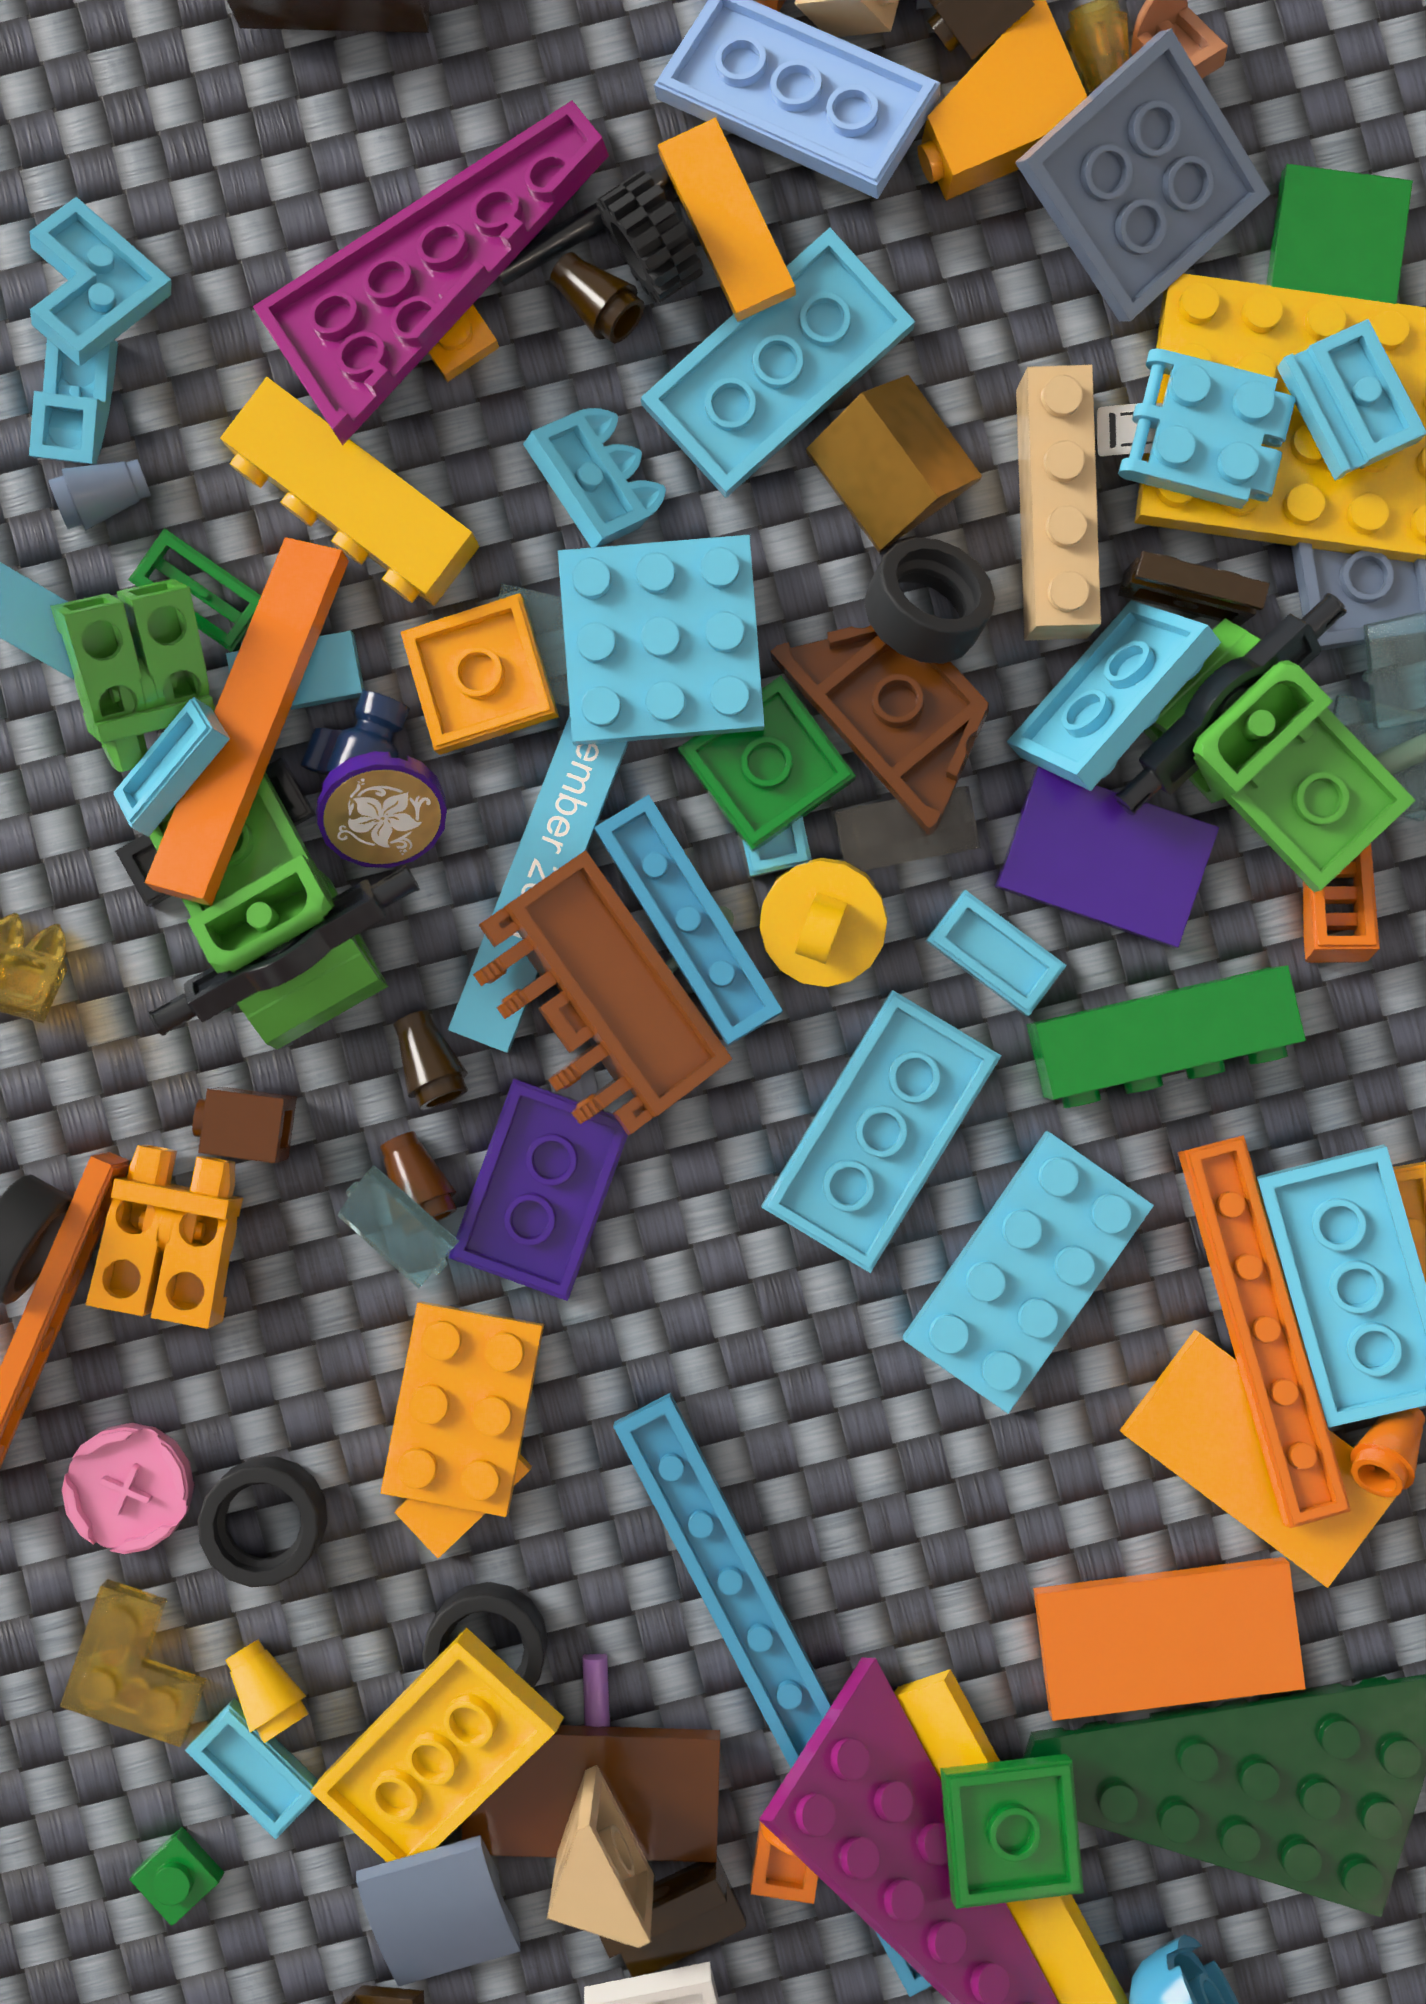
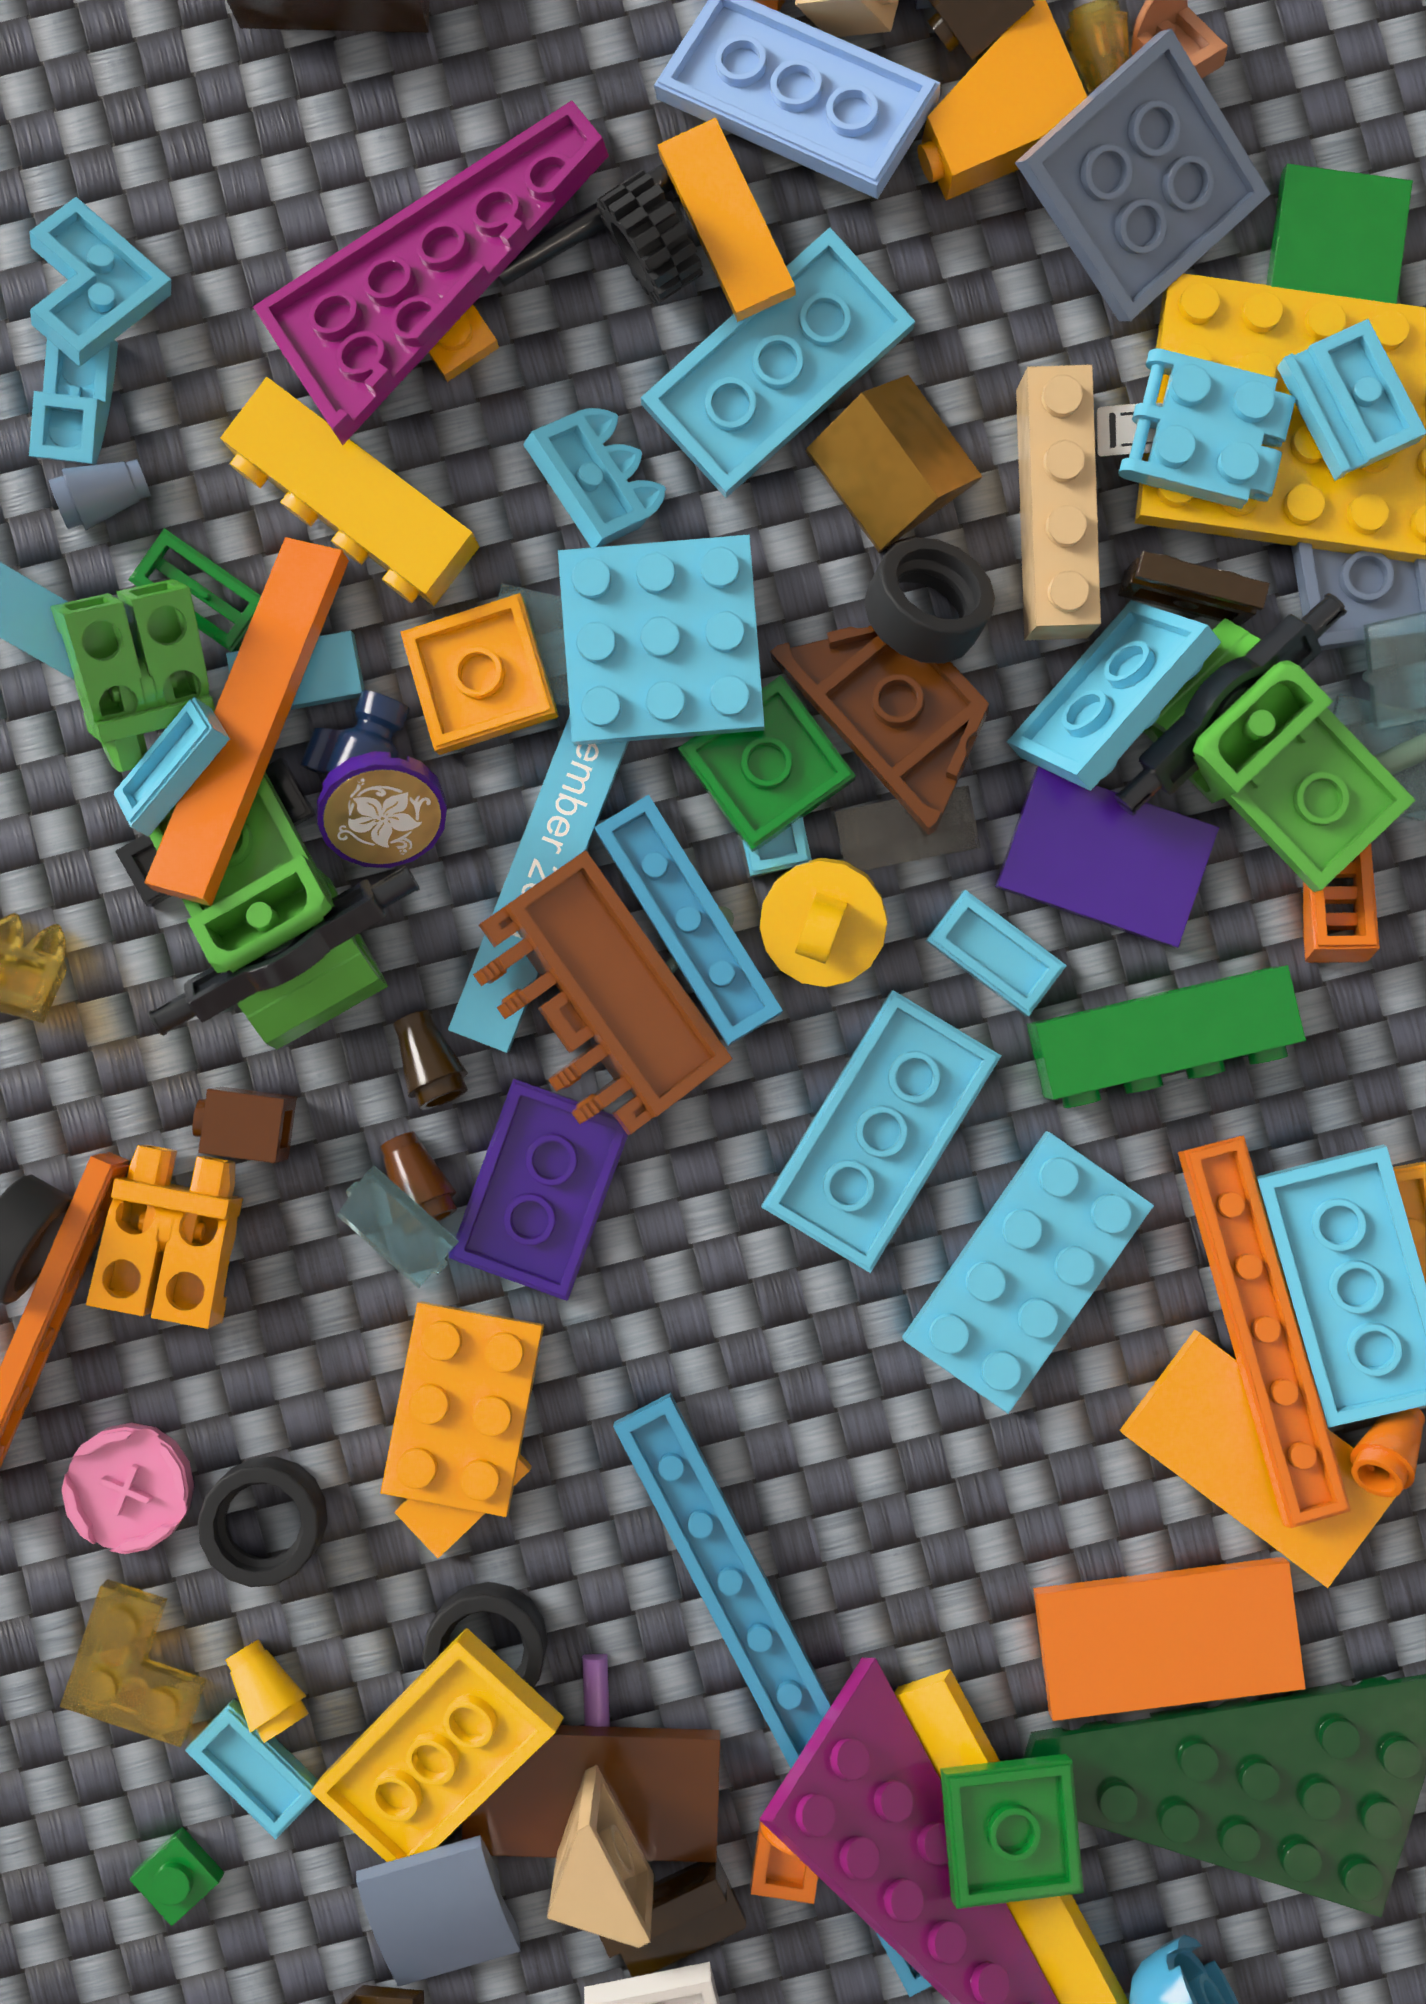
dark brown cone [550,252,645,344] -> none

